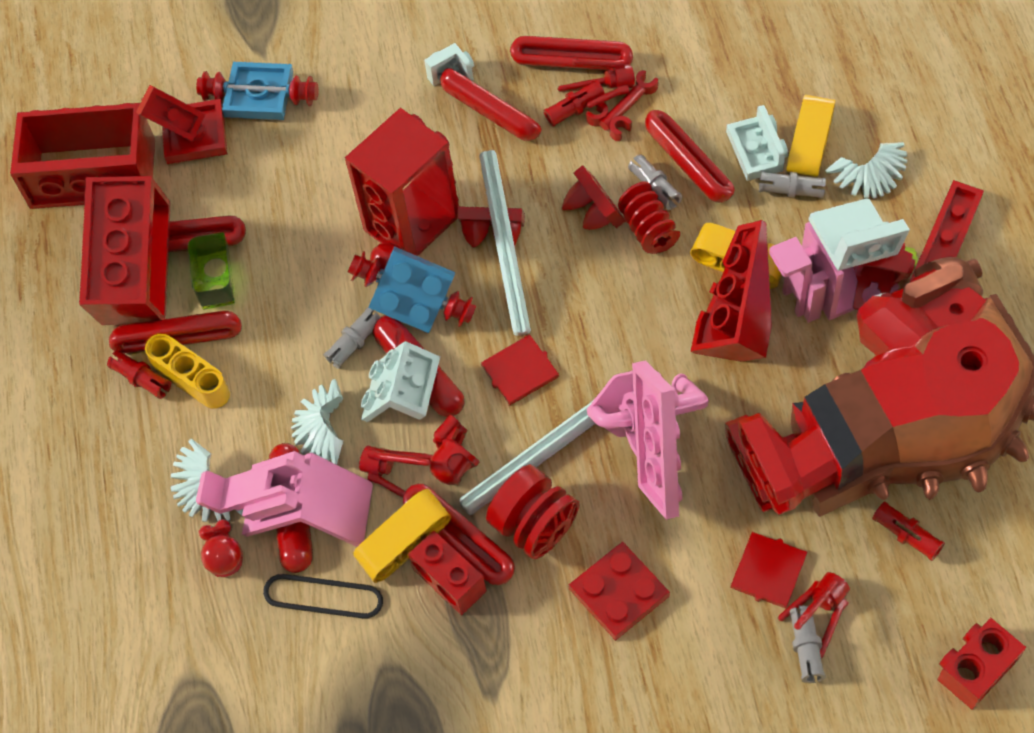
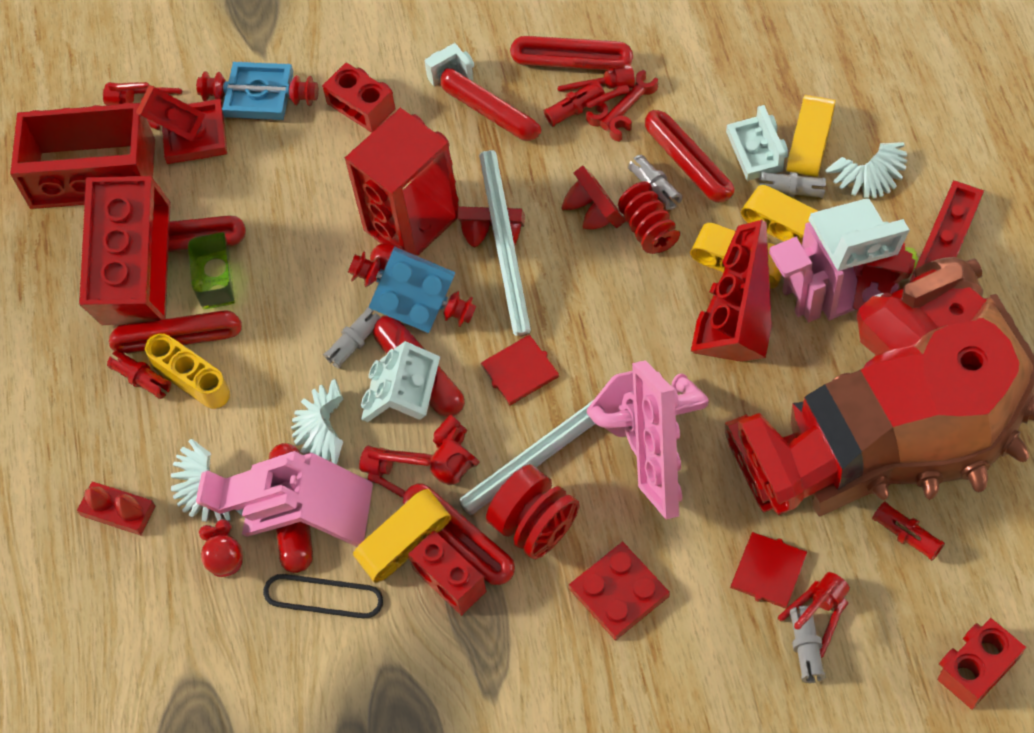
none -> red tile [77,481,156,536]
none -> red plant [103,82,183,130]
none -> red brick [322,62,396,133]
none -> yellow beam [740,185,817,245]

